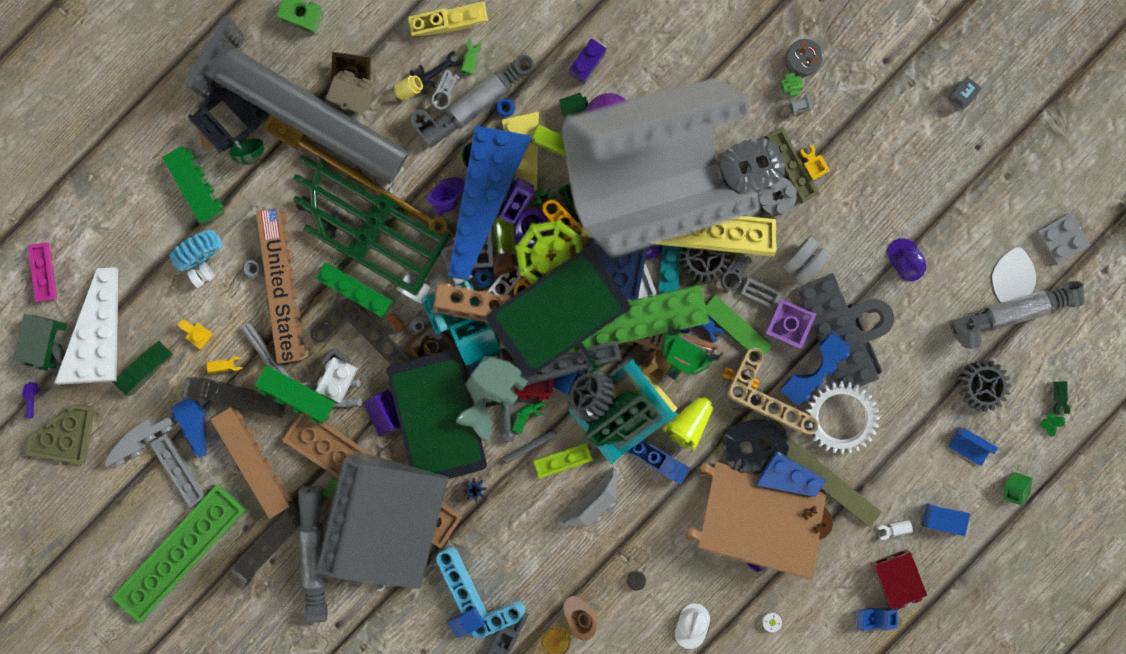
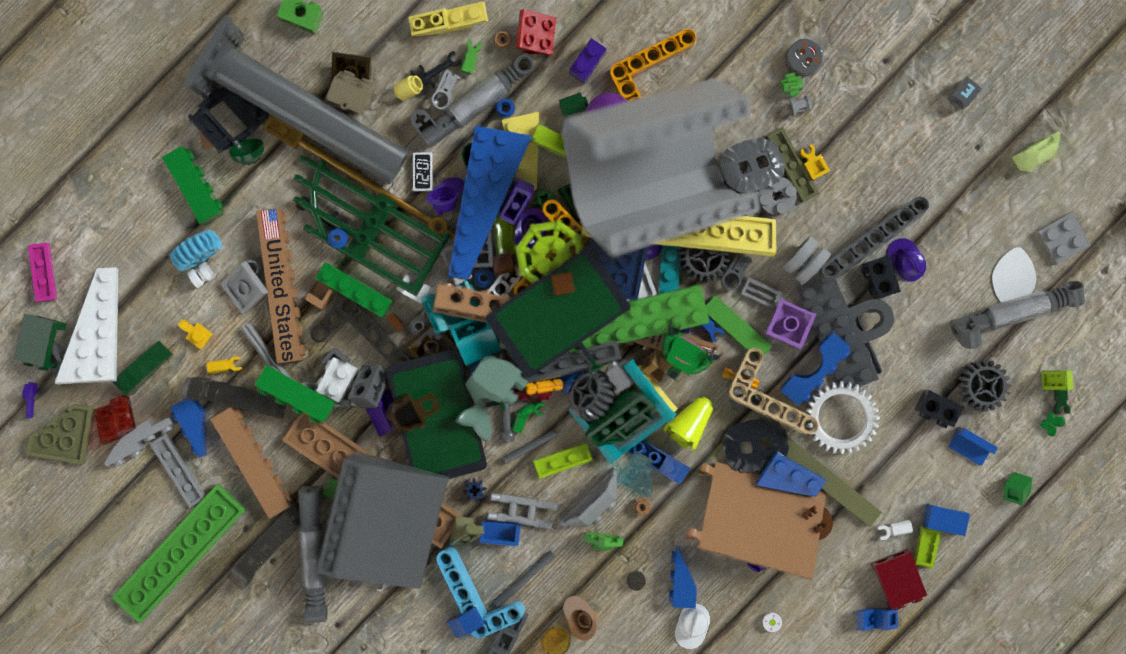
none -> clear red slope [94,395,136,445]
none -> light grey plate [220,261,268,315]
none -> medium nougat panel [305,281,336,310]
none -> blue plate [328,229,348,248]
none -> dark grey brick [348,364,388,408]
none -> dark brown piece [386,393,440,433]
none -> tile [413,152,433,191]
none -> olive slope [449,517,484,546]
none -> blue panel [480,520,521,546]
none -> light grey piece [486,493,558,530]
none -> medium nougat plate [494,30,512,49]
none -> dark grey bar [494,551,555,608]
none -> plate [516,9,556,56]
none -> light orange axle [525,379,563,395]
none -> reddish brown tile [551,271,575,295]
none -> bright green plate [584,531,623,551]
none -> flat silver brick [606,360,635,394]
none -> light orange beam [610,29,696,101]
none -> clear light blue wing [617,451,653,497]
none -> medium nougat plate [632,497,651,516]
none -> blue slope [669,546,697,609]
none -> dark grey beam [819,196,929,284]
none -> black brick [862,255,901,299]
none -> black brick [914,389,964,429]
none -> lime plate [914,526,941,568]
none -> yellowish green slope [1012,131,1060,173]
none -> lime plate [1041,370,1074,390]

